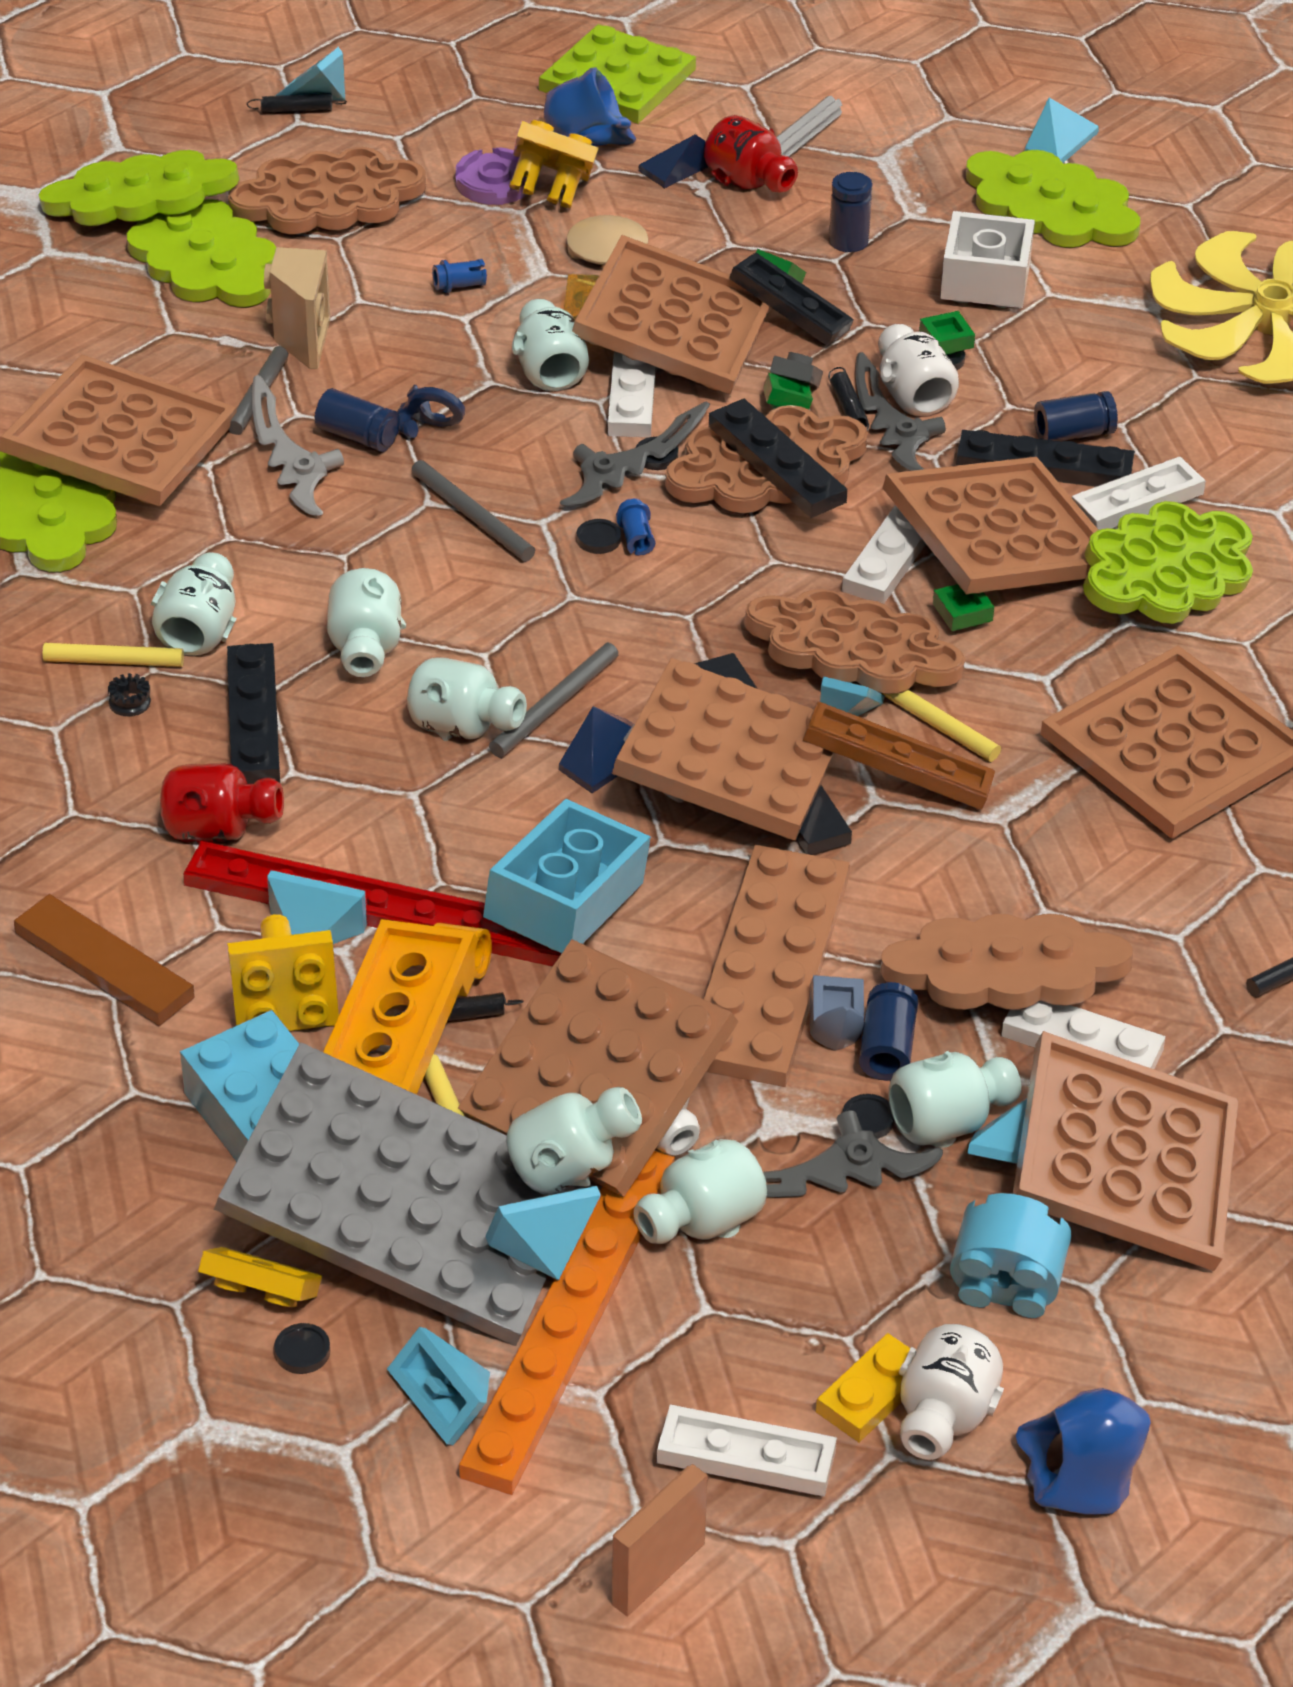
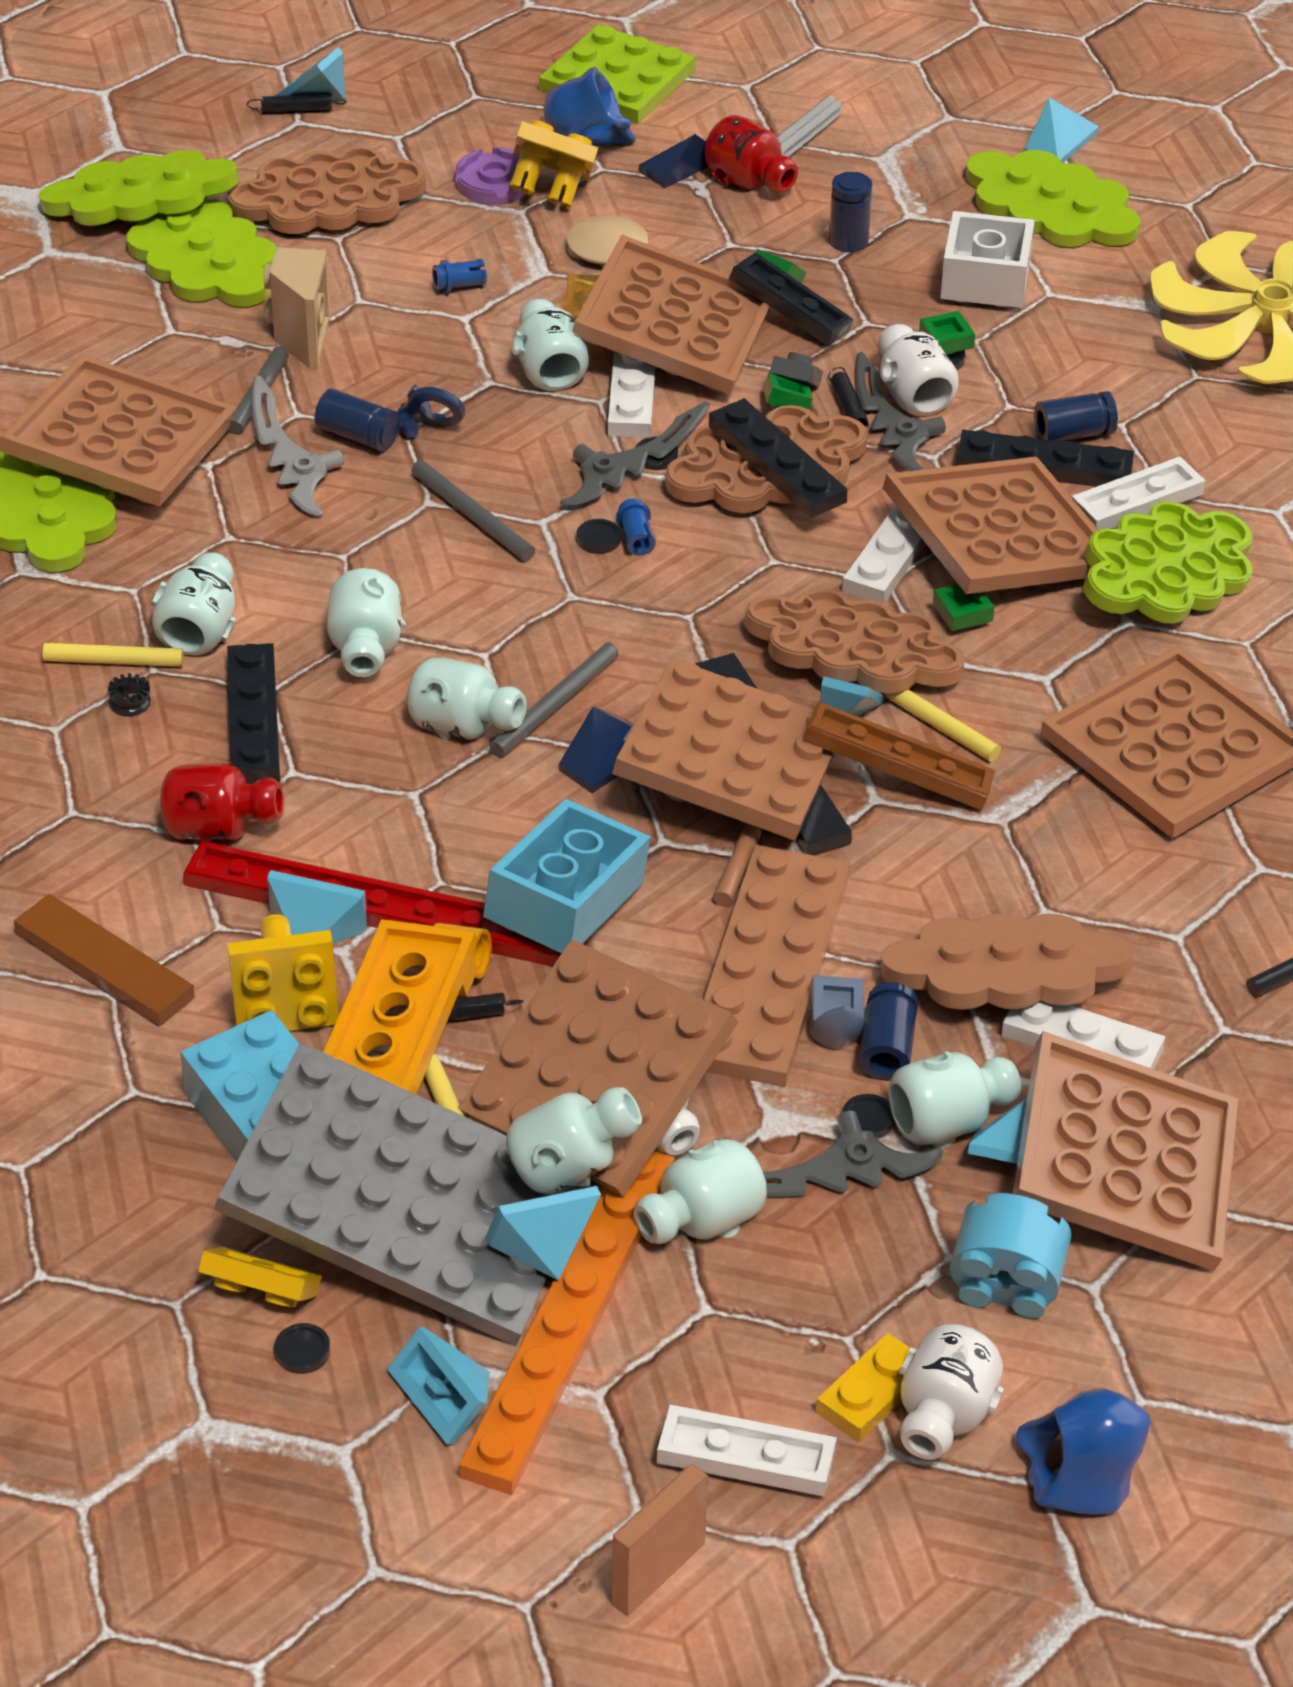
none -> nougat bar [714,823,763,907]

